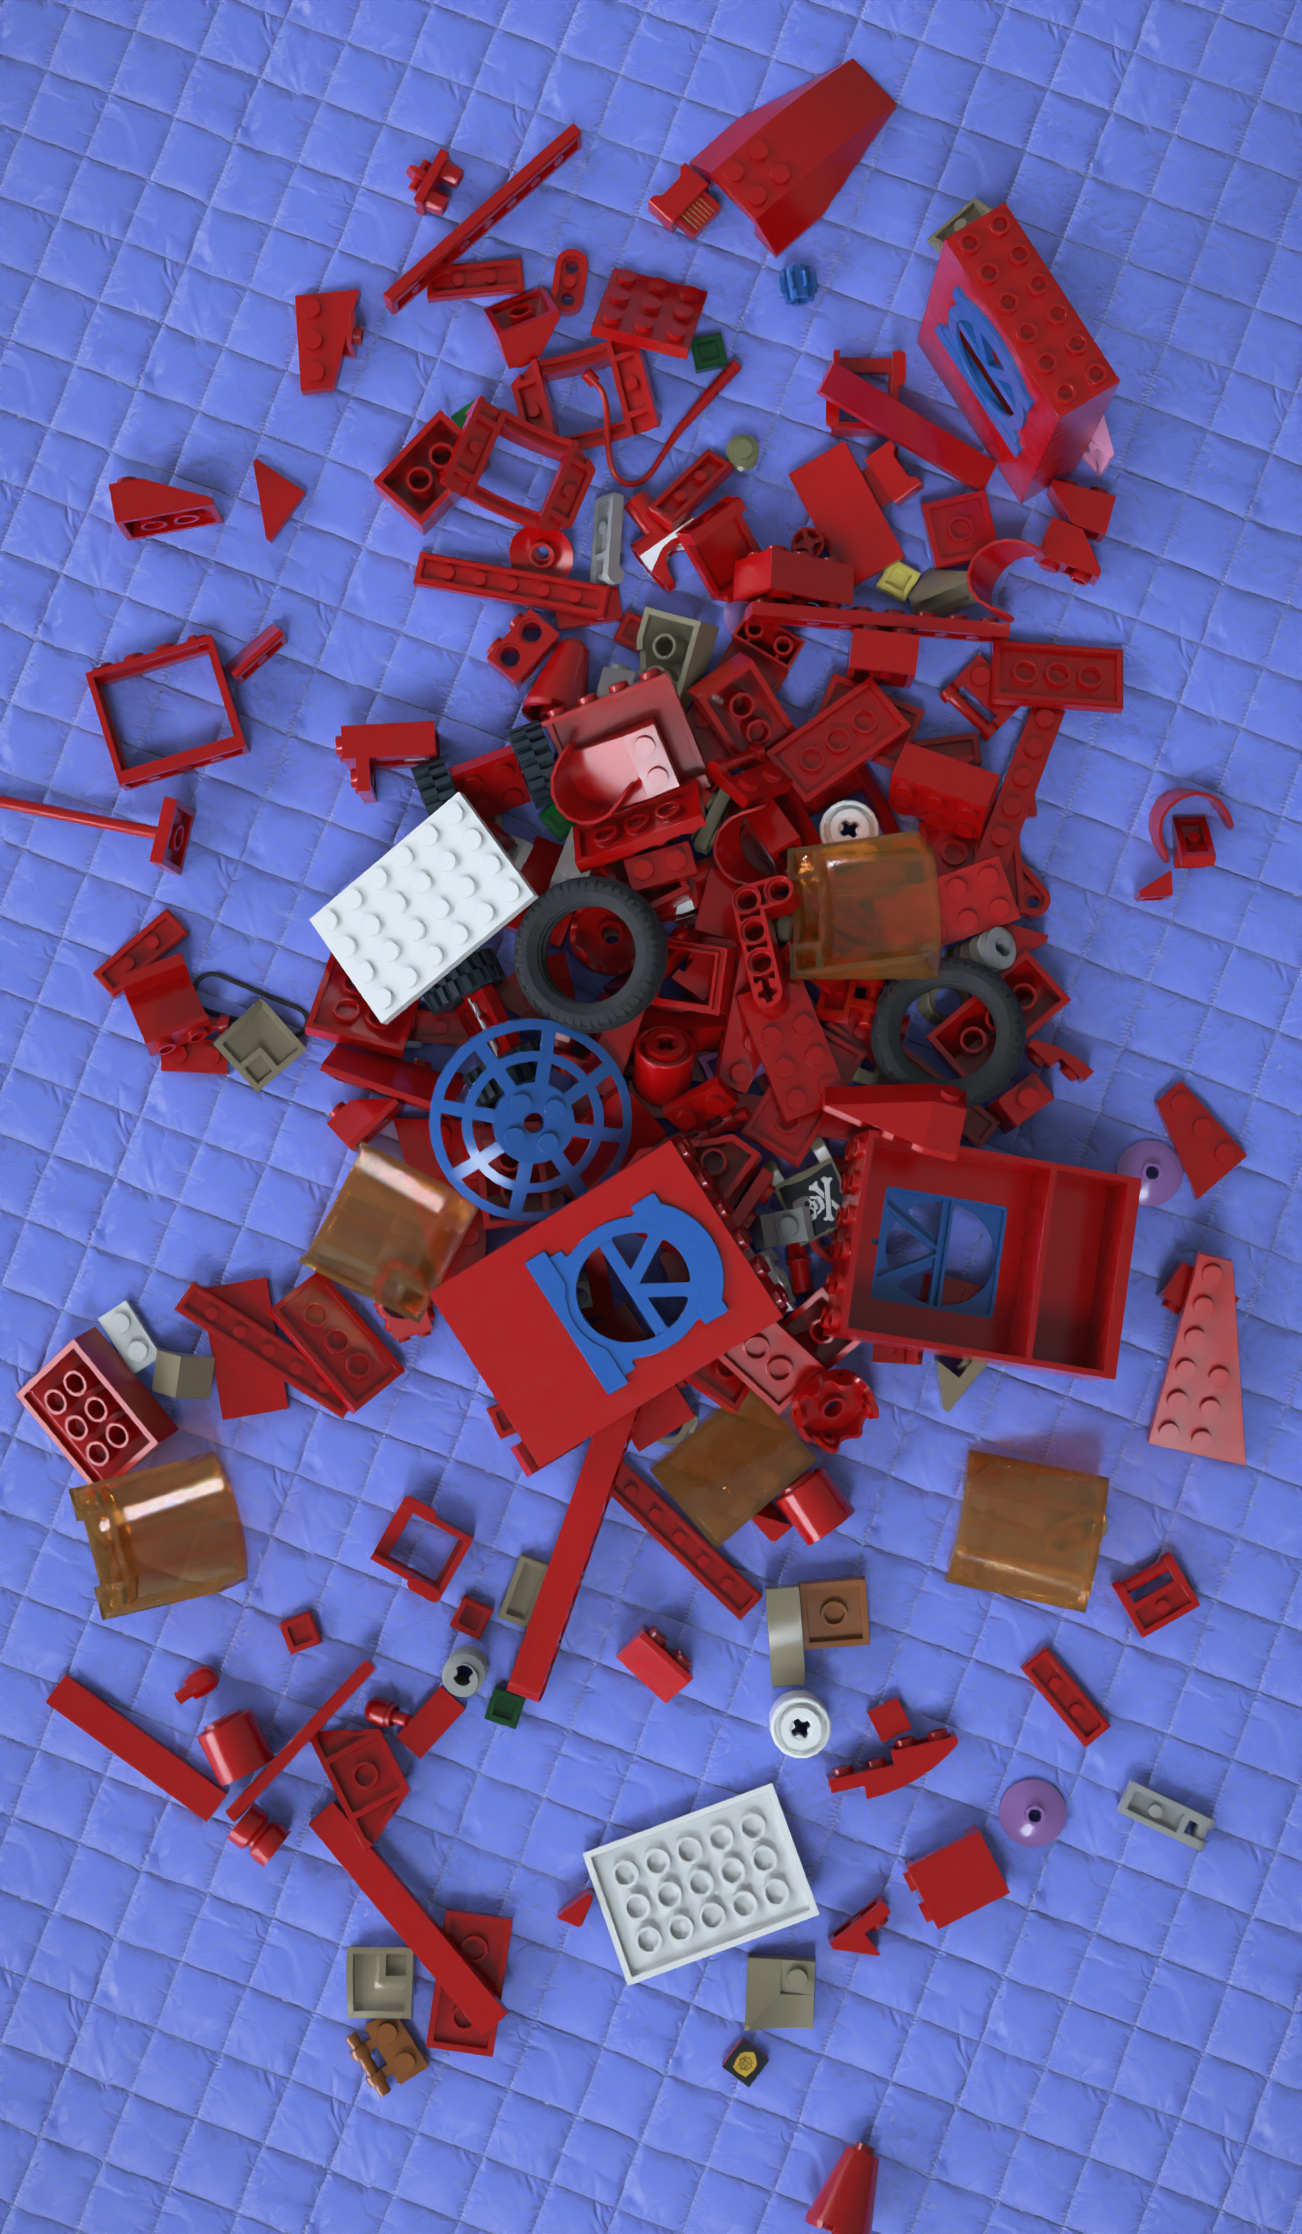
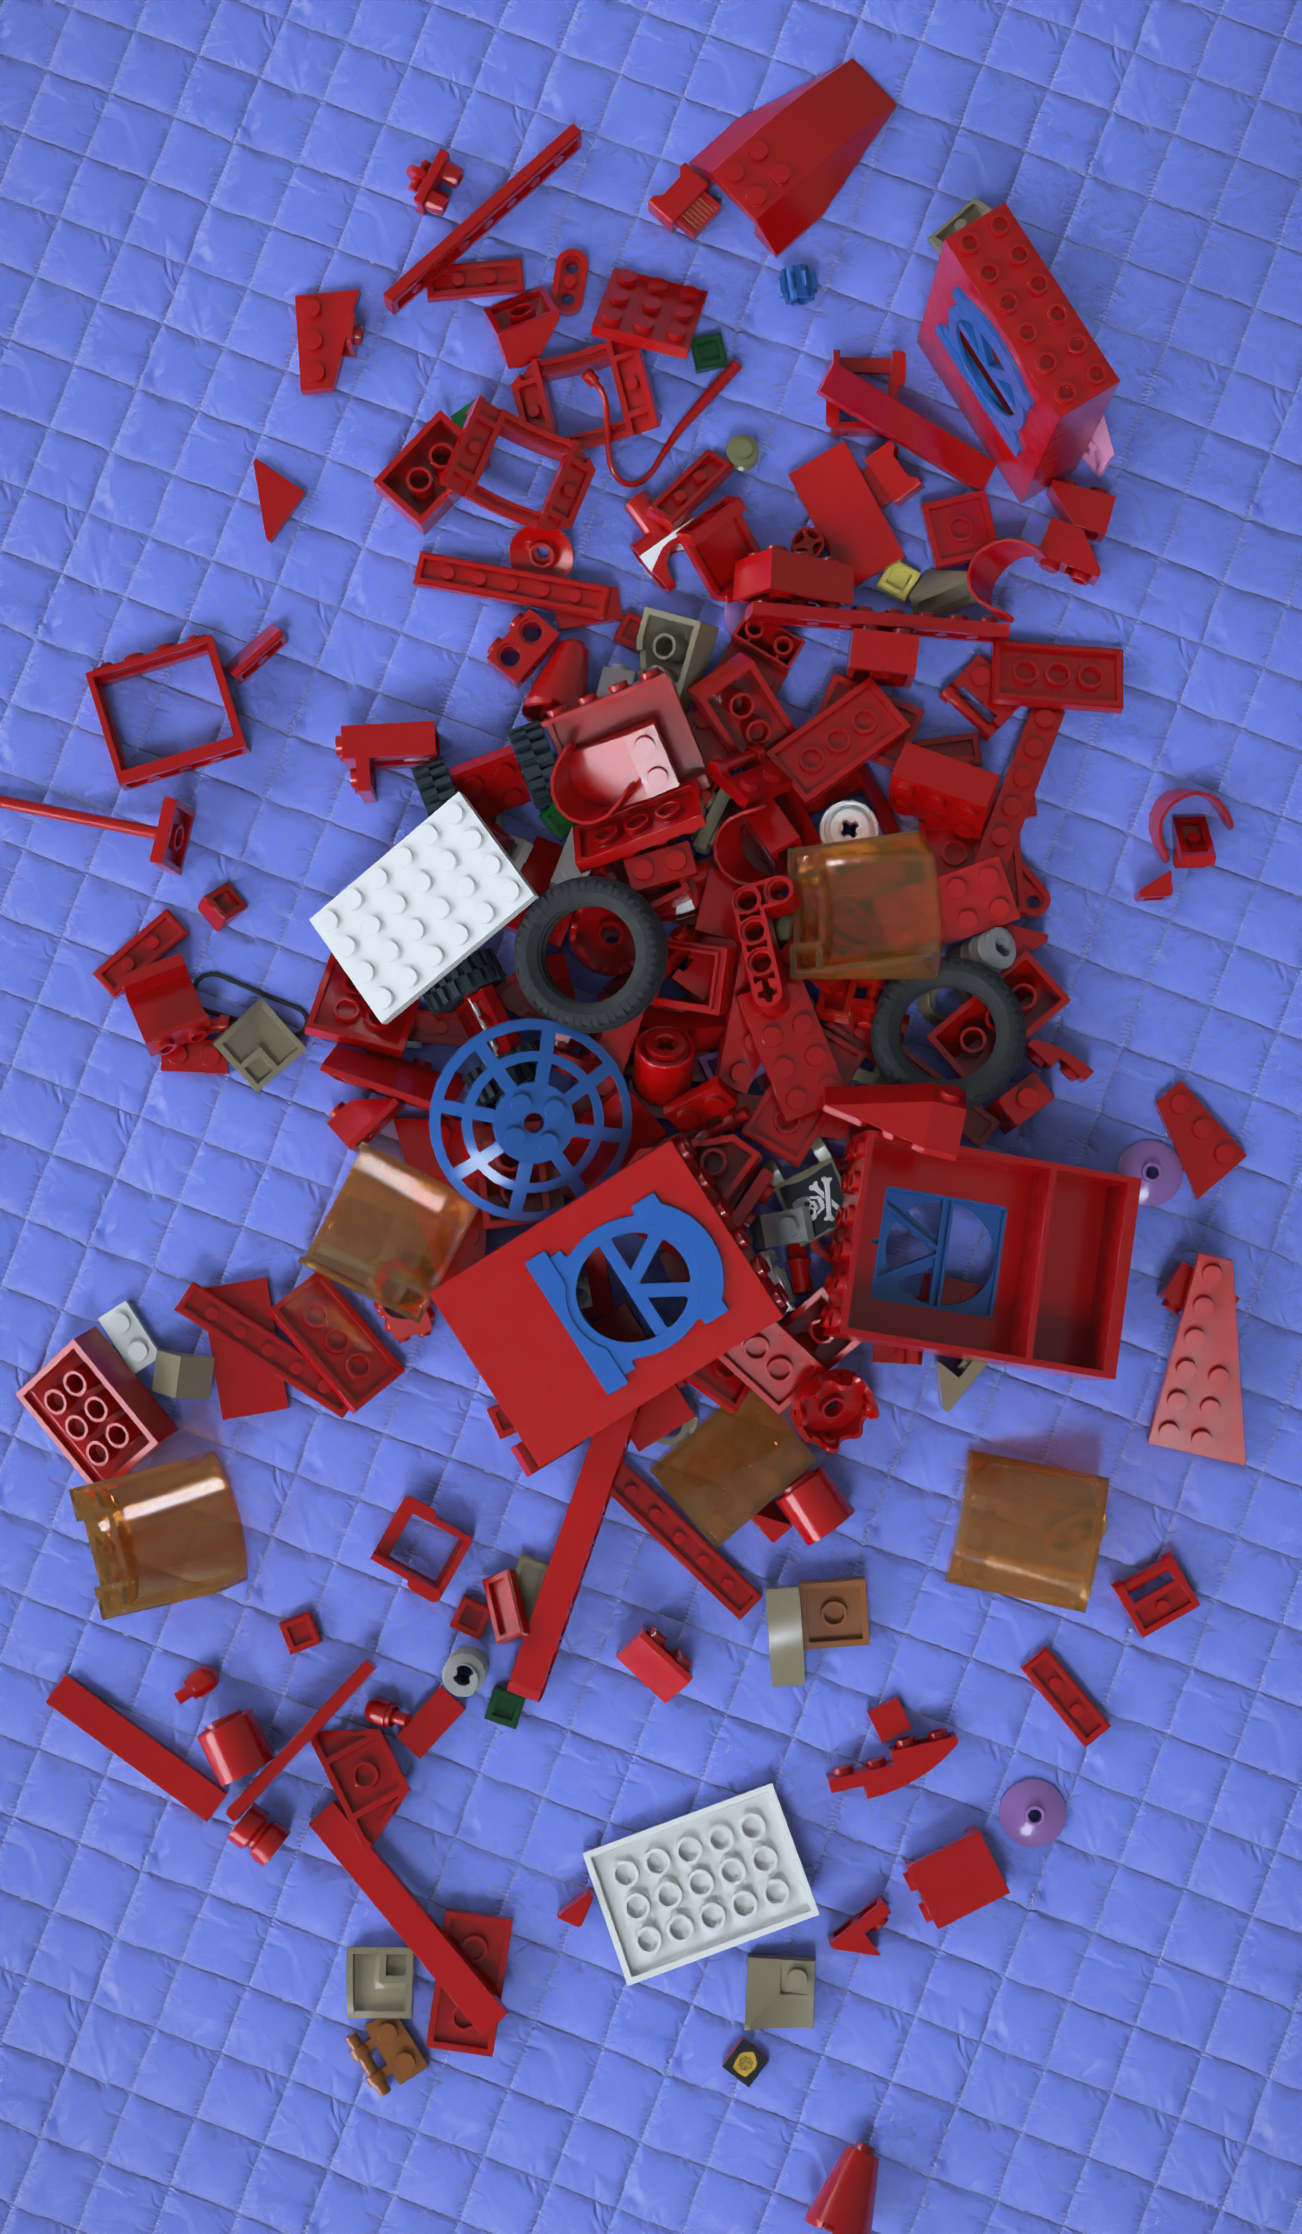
red slope [108,476,224,541] -> none
light grey plate [590,492,625,586] -> none
white piece [769,1690,831,1758] -> none
light grey plate [1116,1779,1216,1852] -> none
none -> red slope [198,882,248,932]
none -> red tile [482,1569,530,1645]

